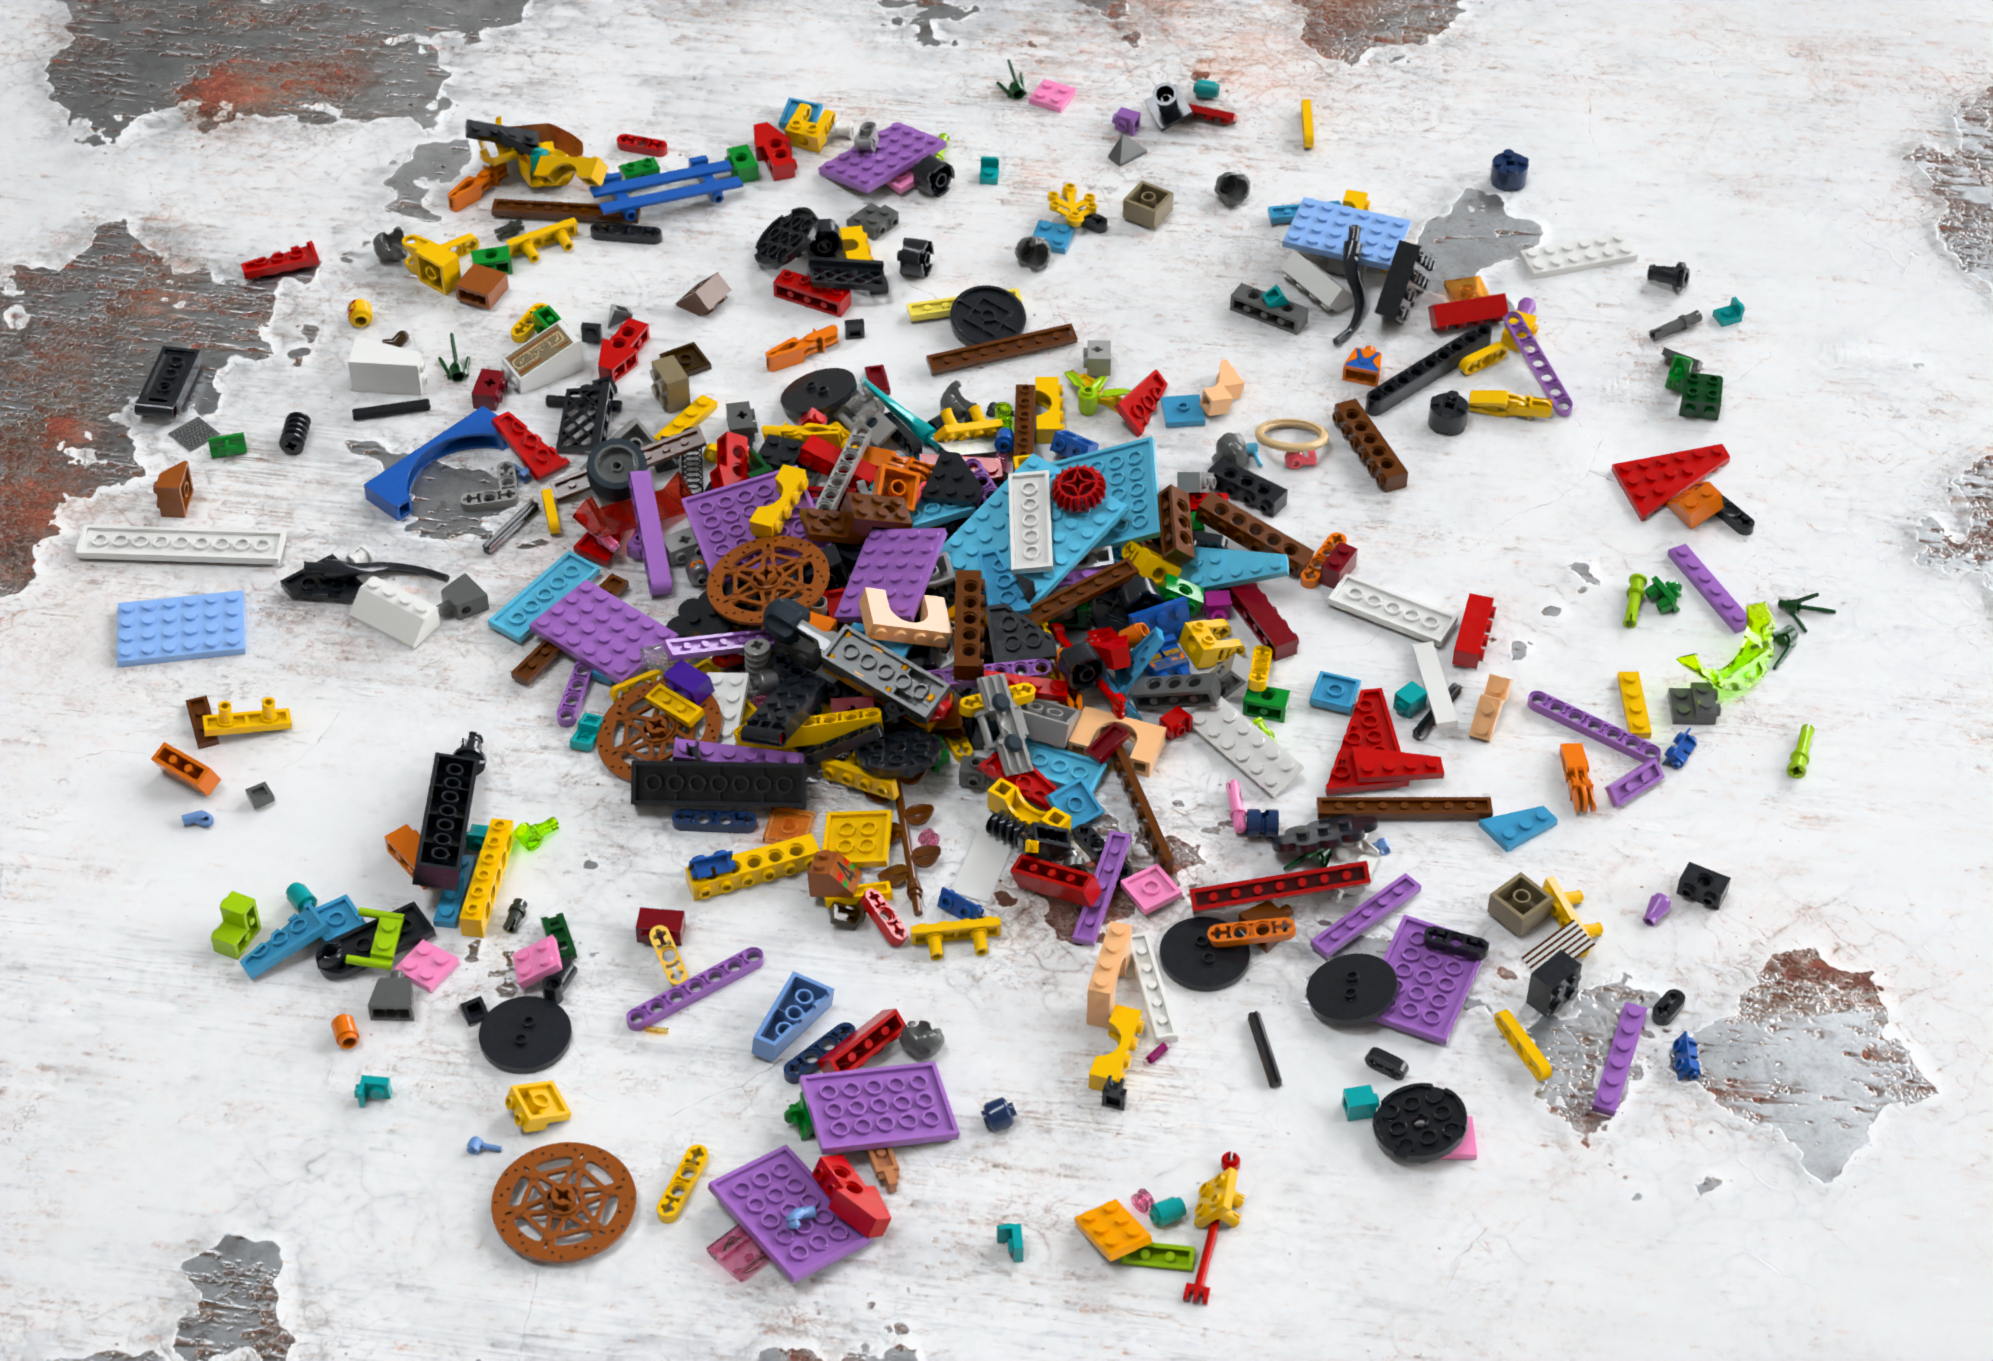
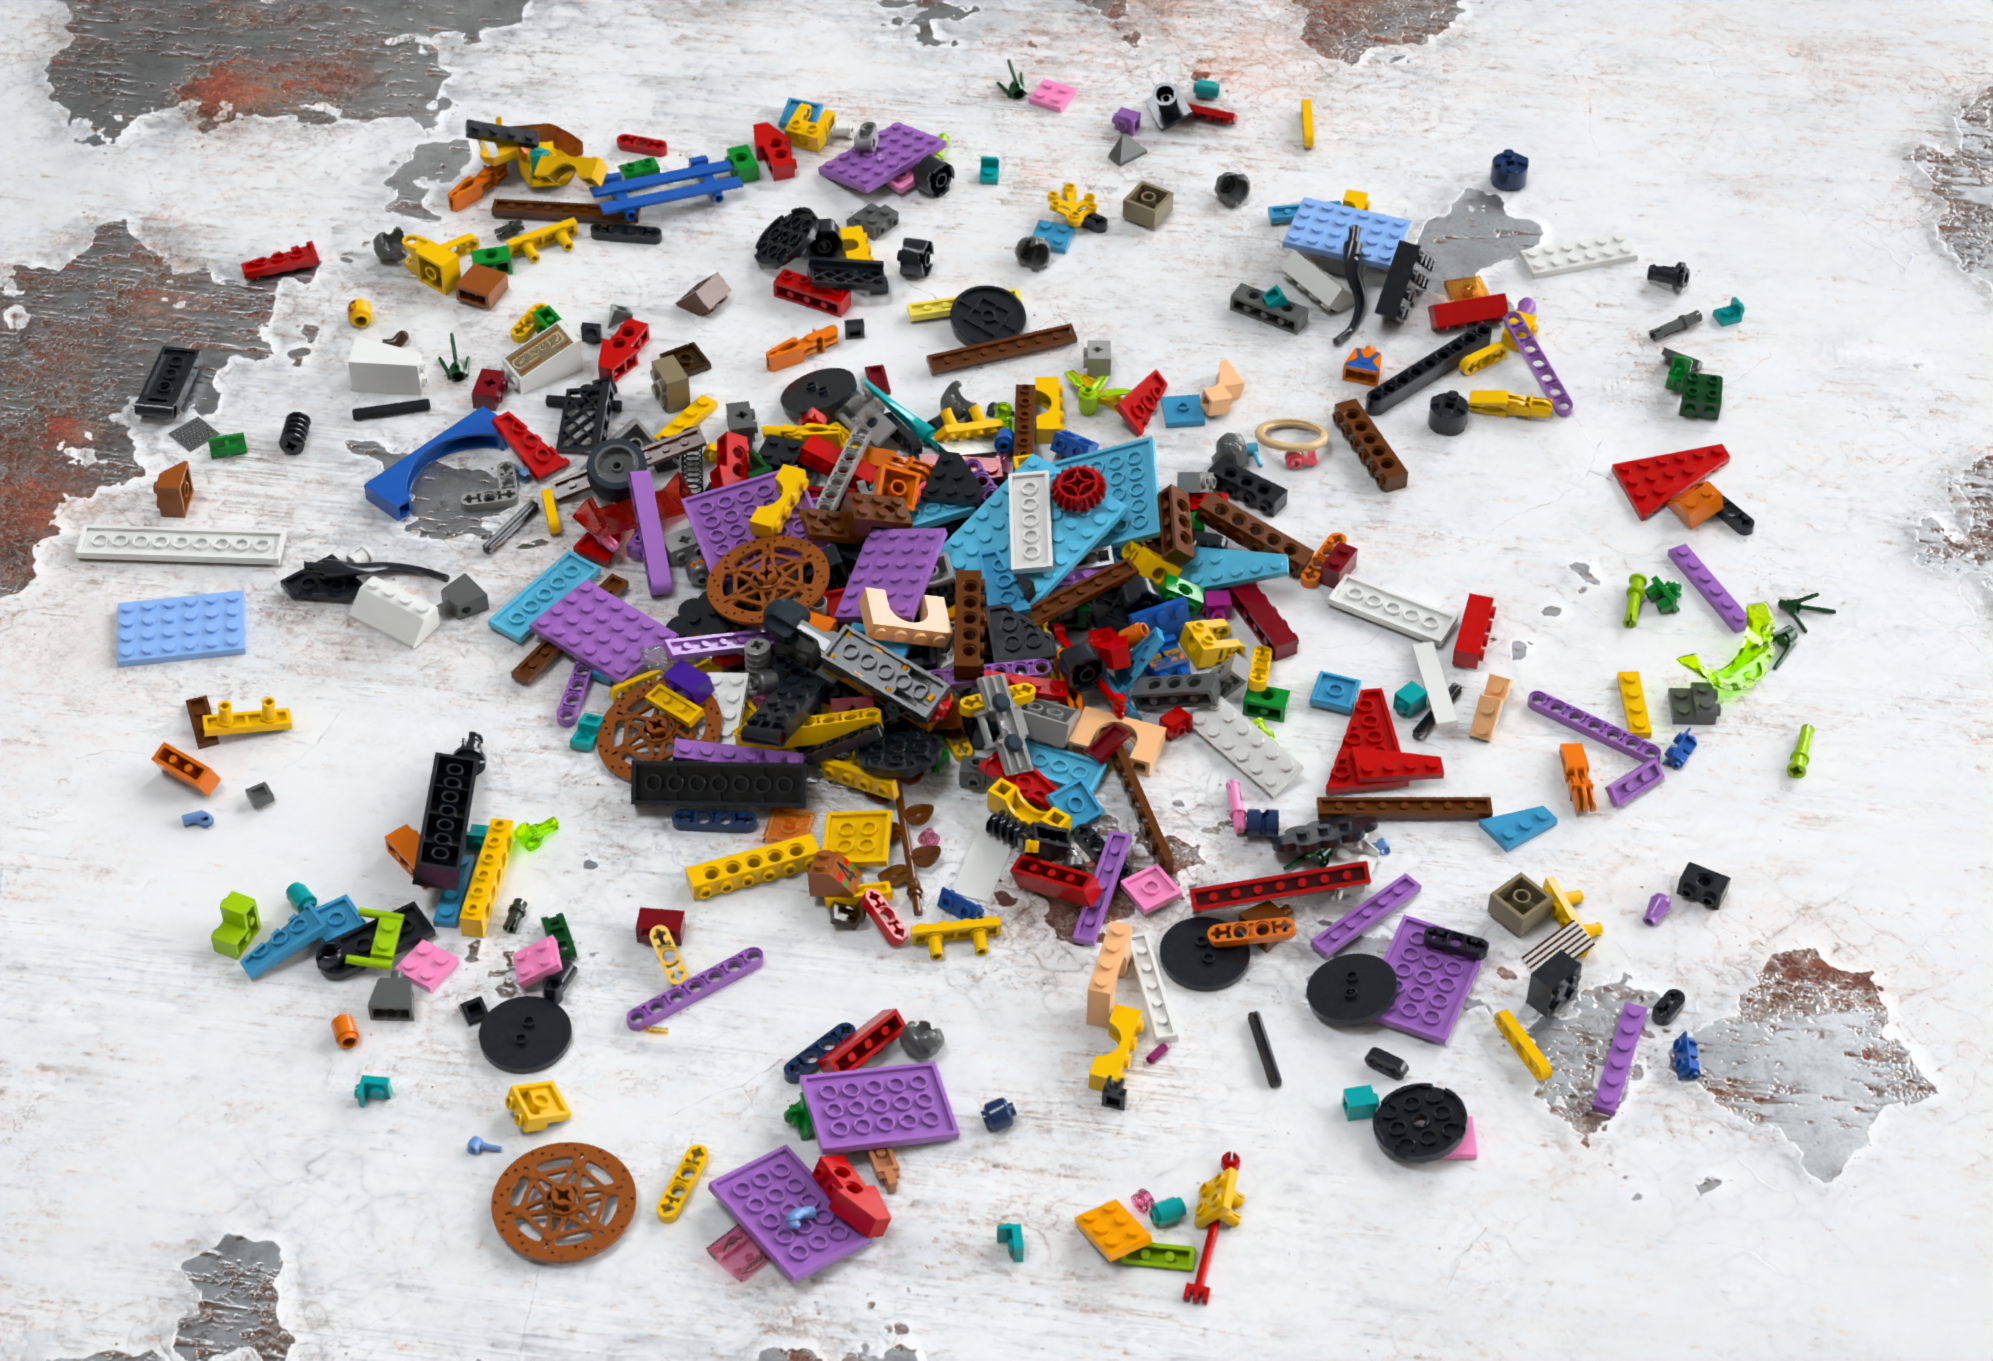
black plate [495,130,533,156] -> none
black hand [686,741,701,762] -> none
blue hinge [688,850,736,880] -> none
medium blue wedge [751,971,835,1062] -> none

